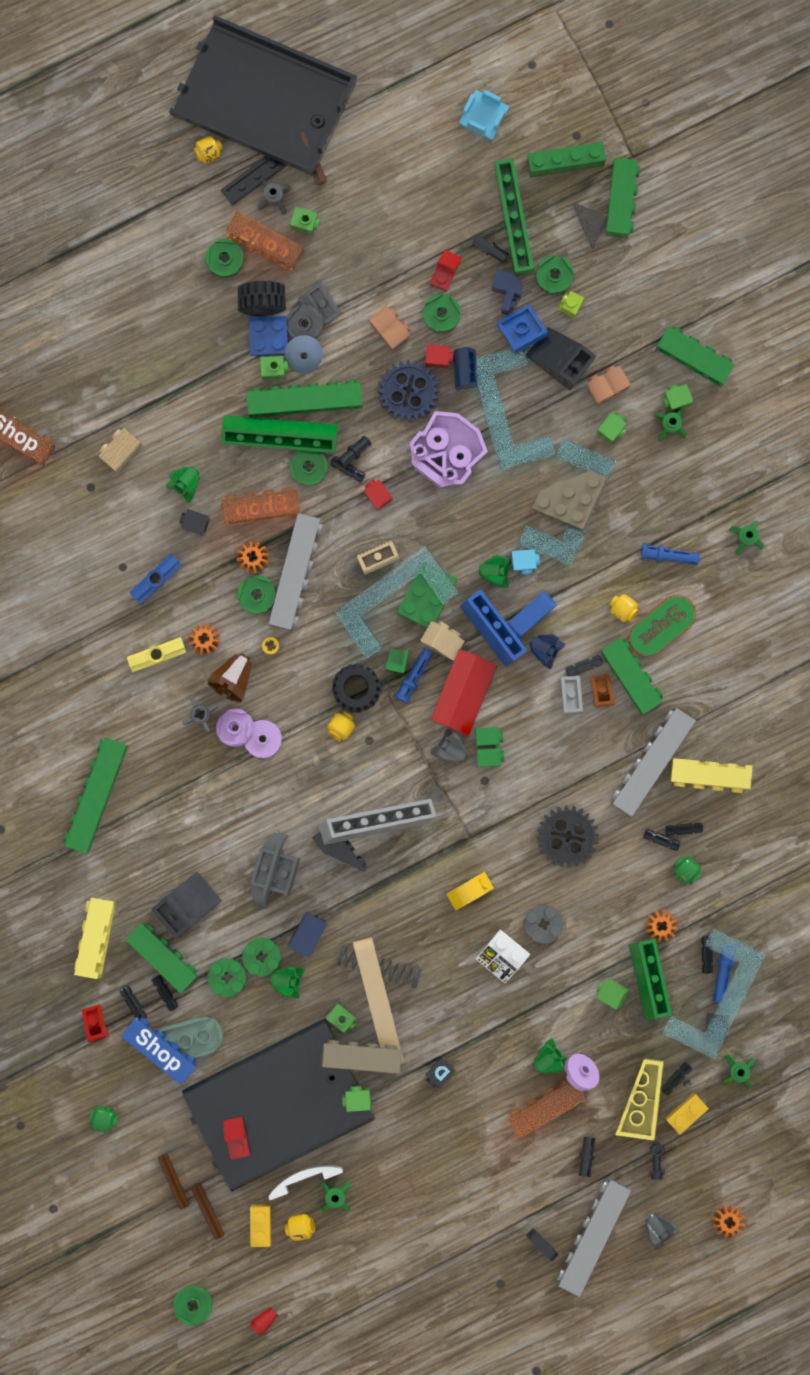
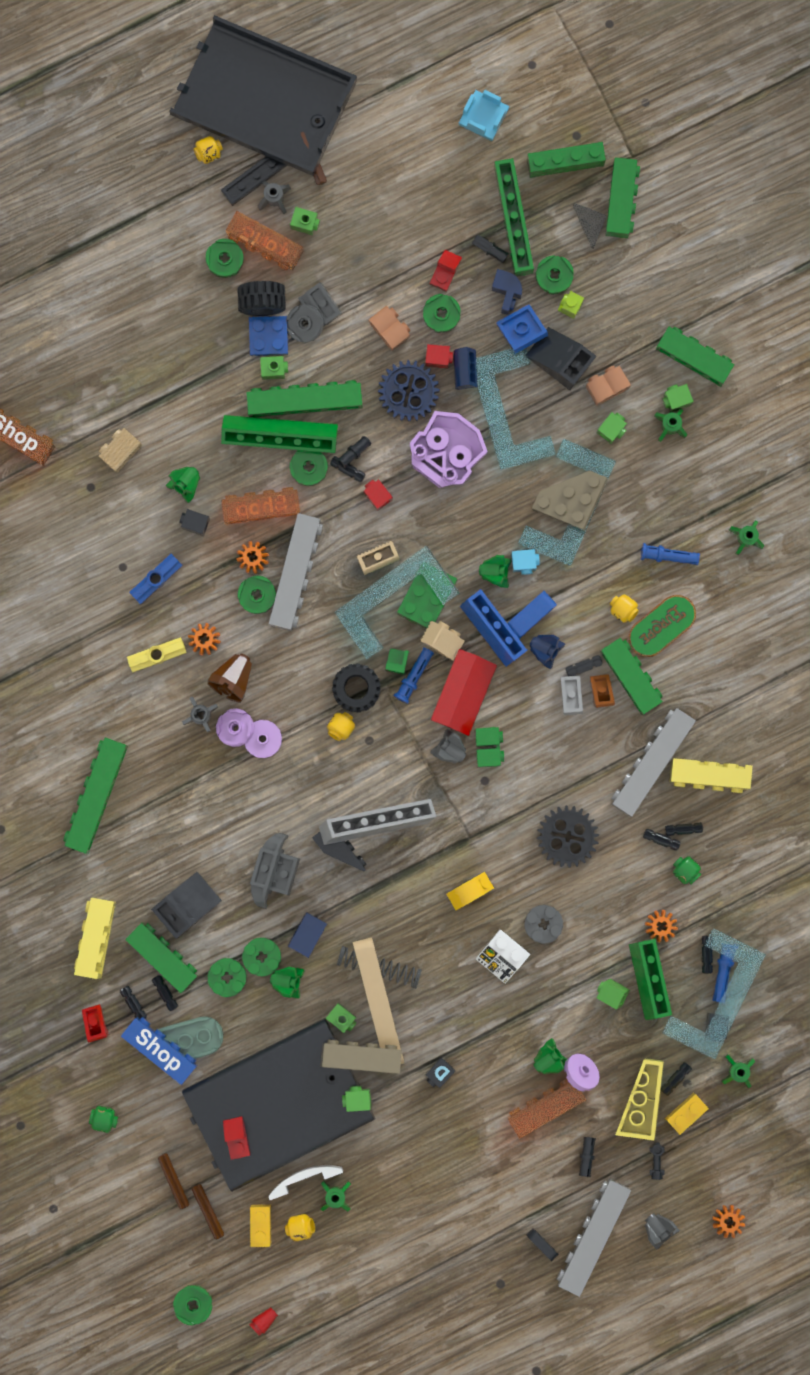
yellow bush [262,637,279,655] -> none
sand blue dish [285,335,323,373] -> none

